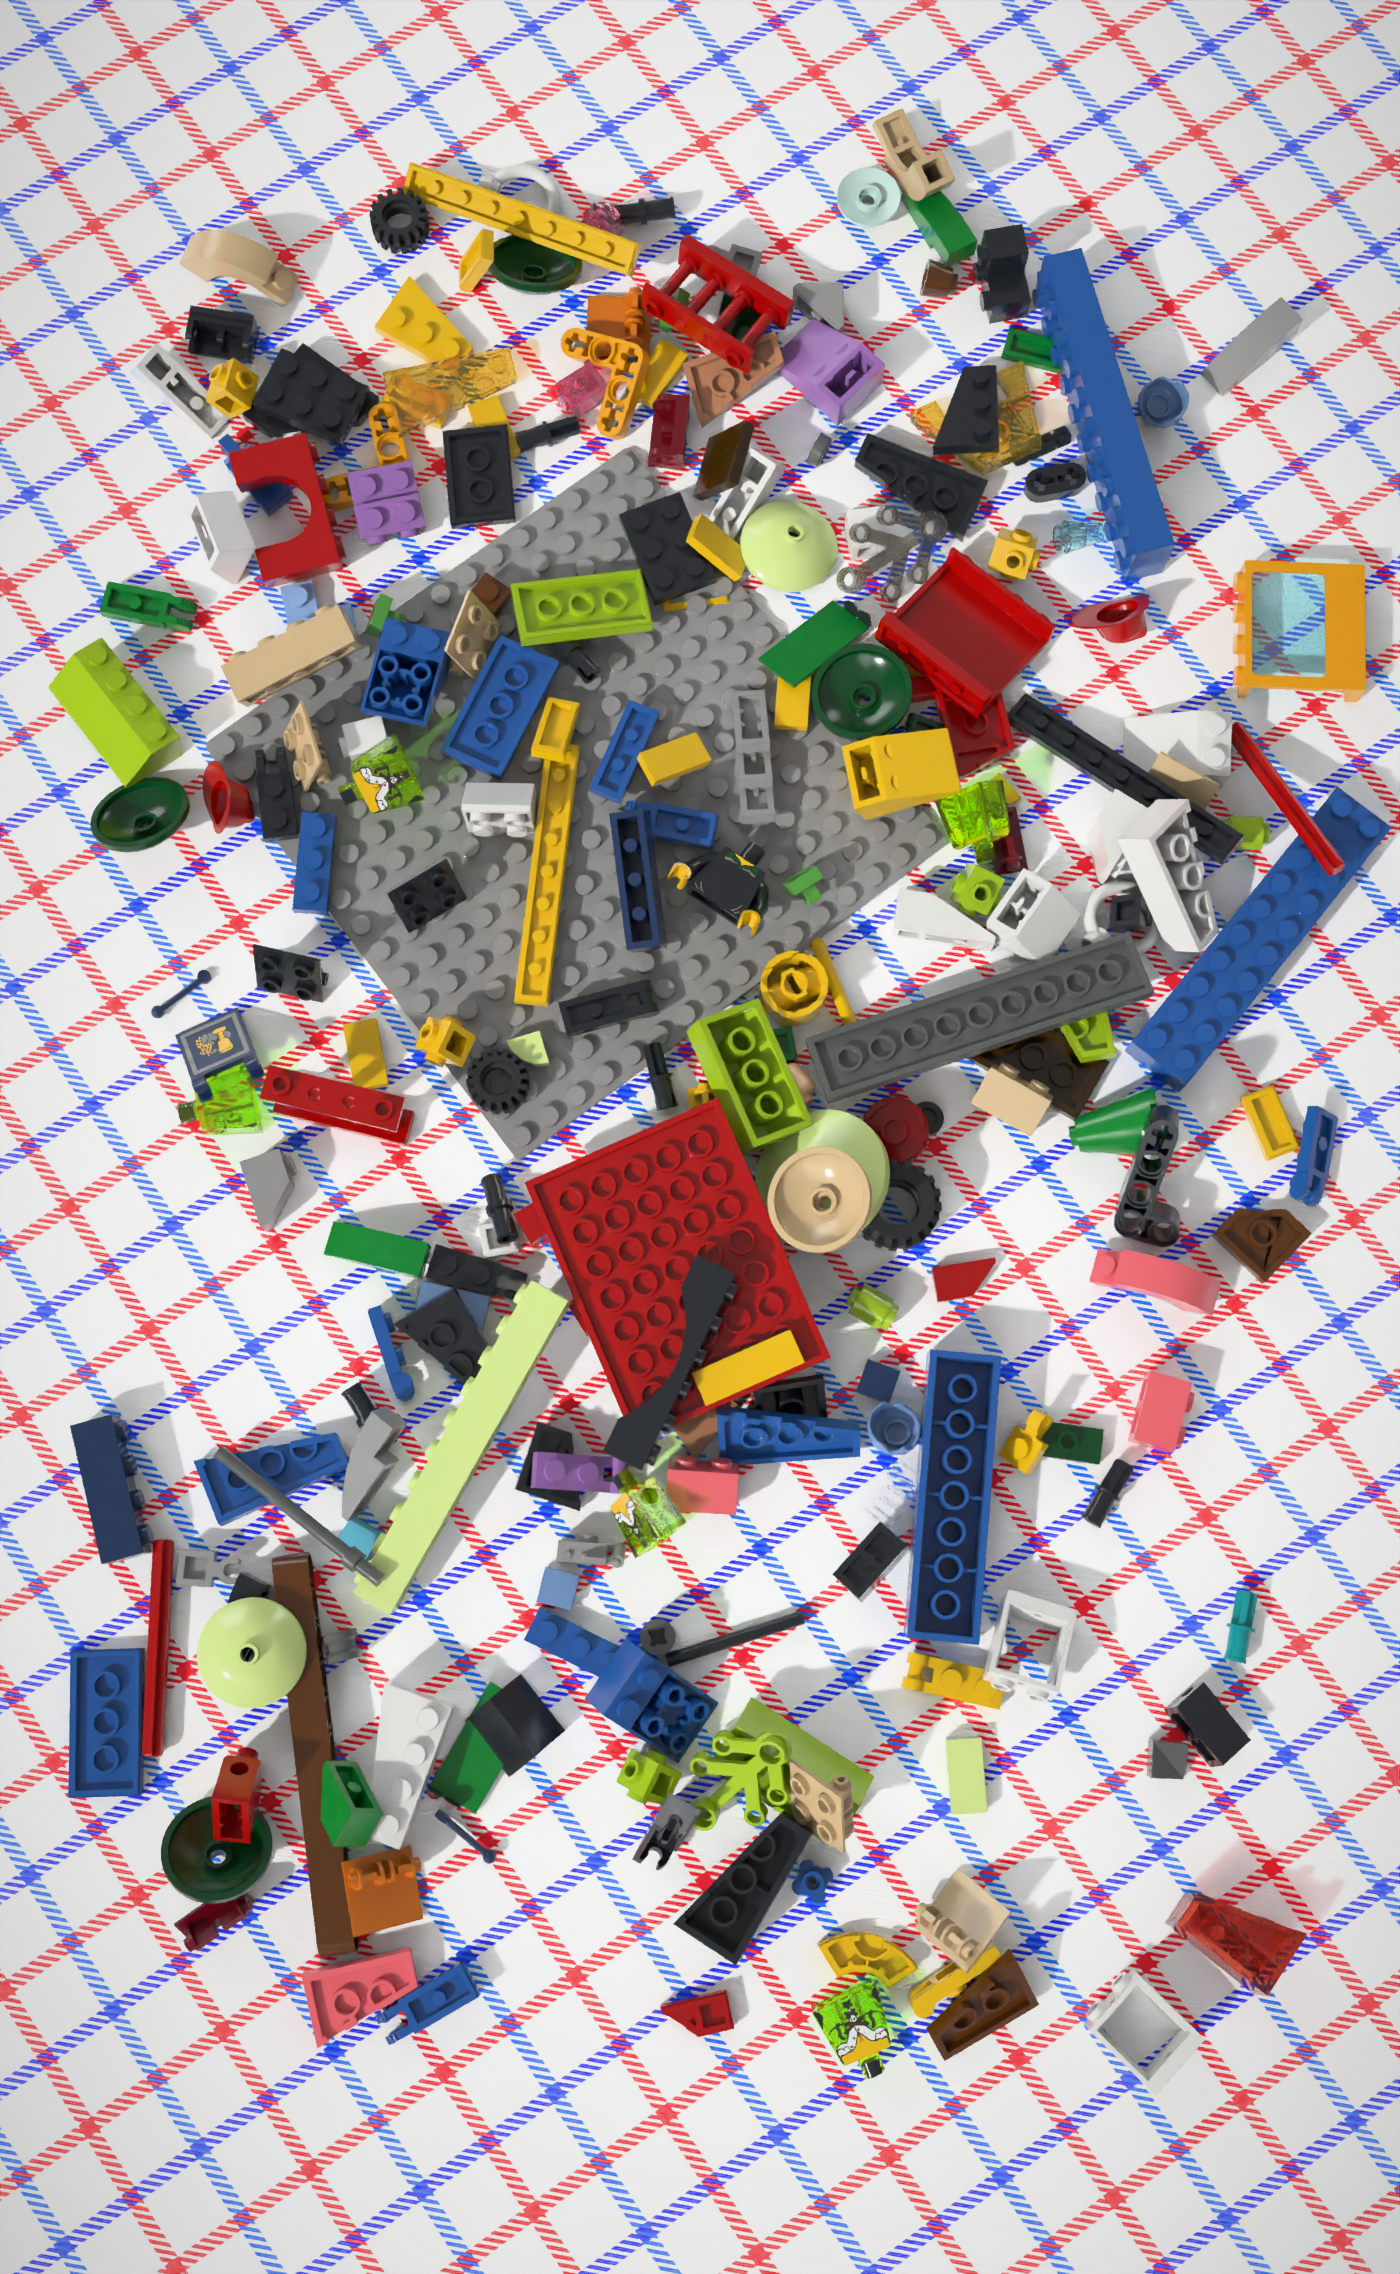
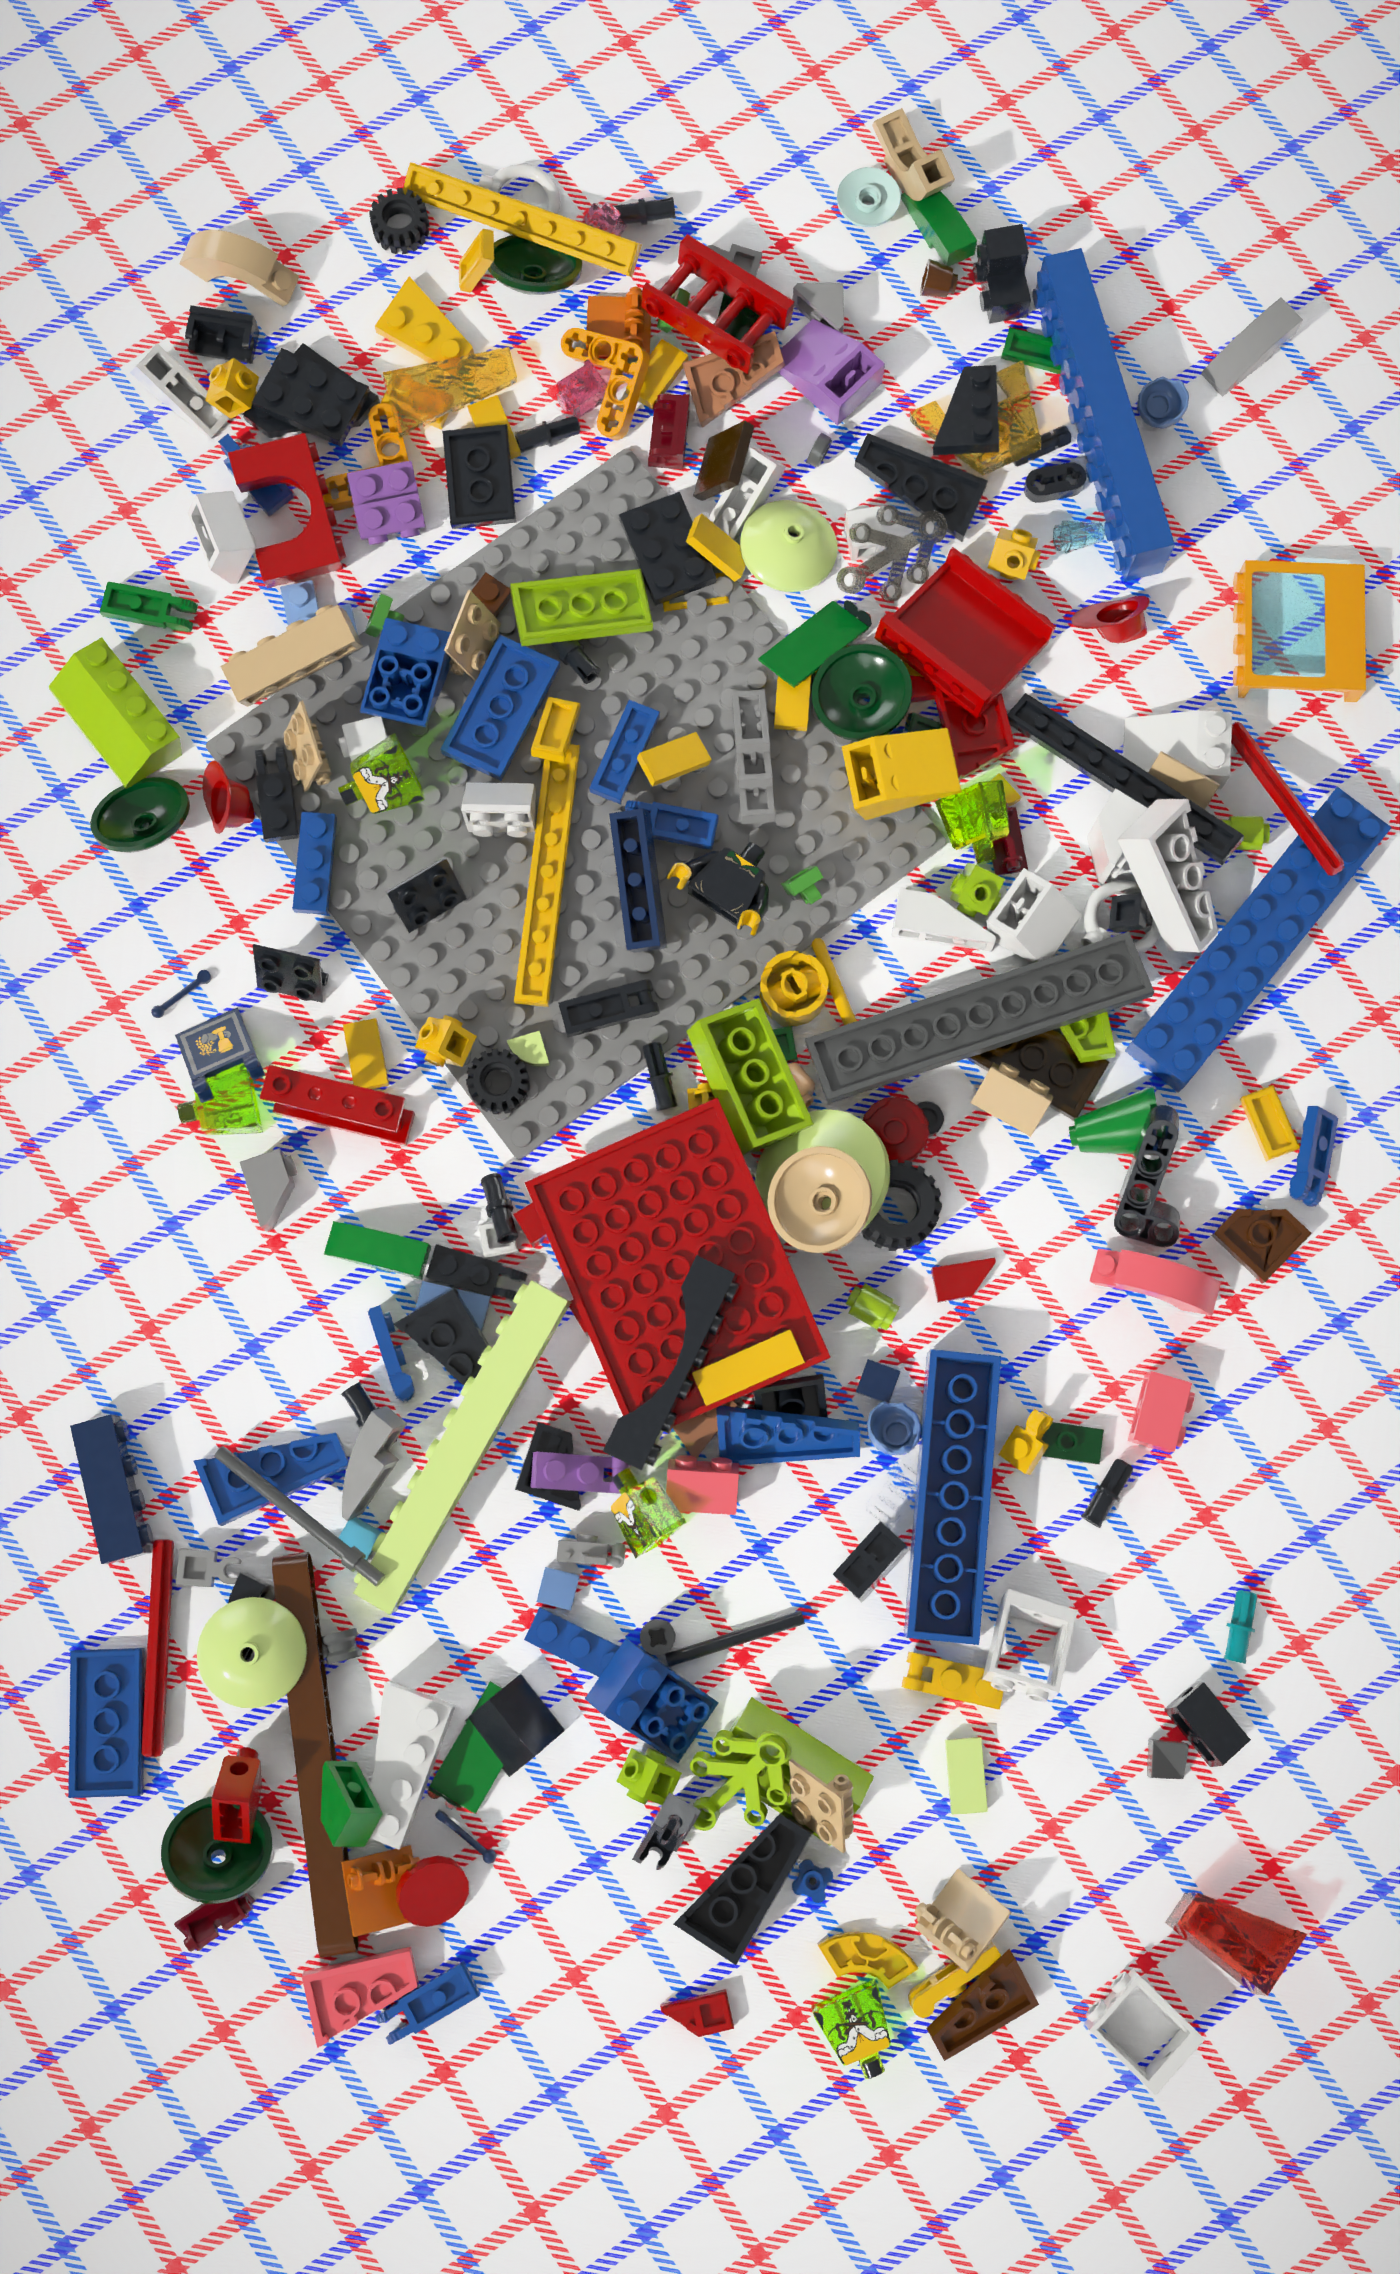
none -> red tile [396,1855,469,1927]

